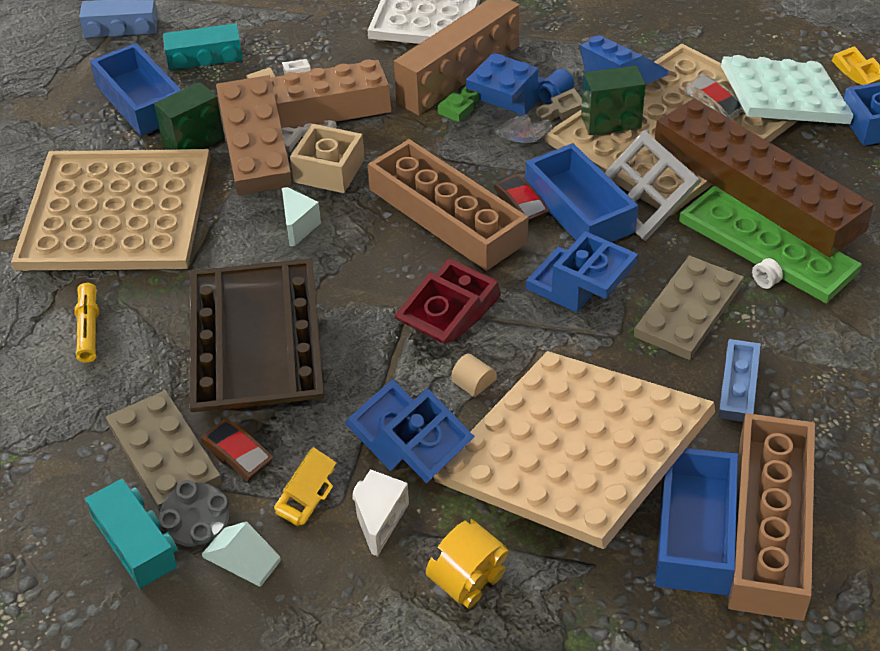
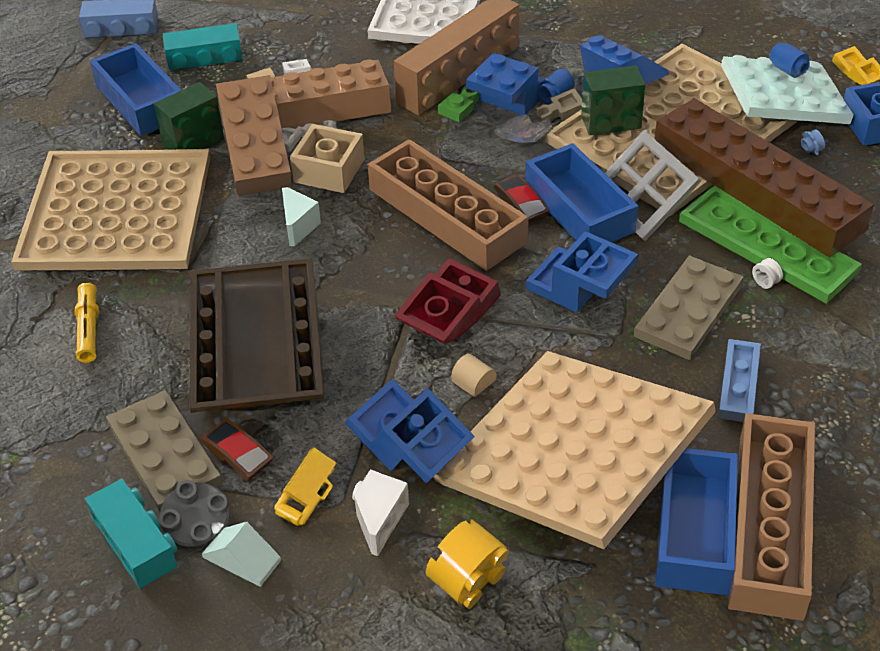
slope [685,73,744,120] -> none
none -> blue brick [769,42,810,78]
none -> medium blue plate [801,129,825,156]

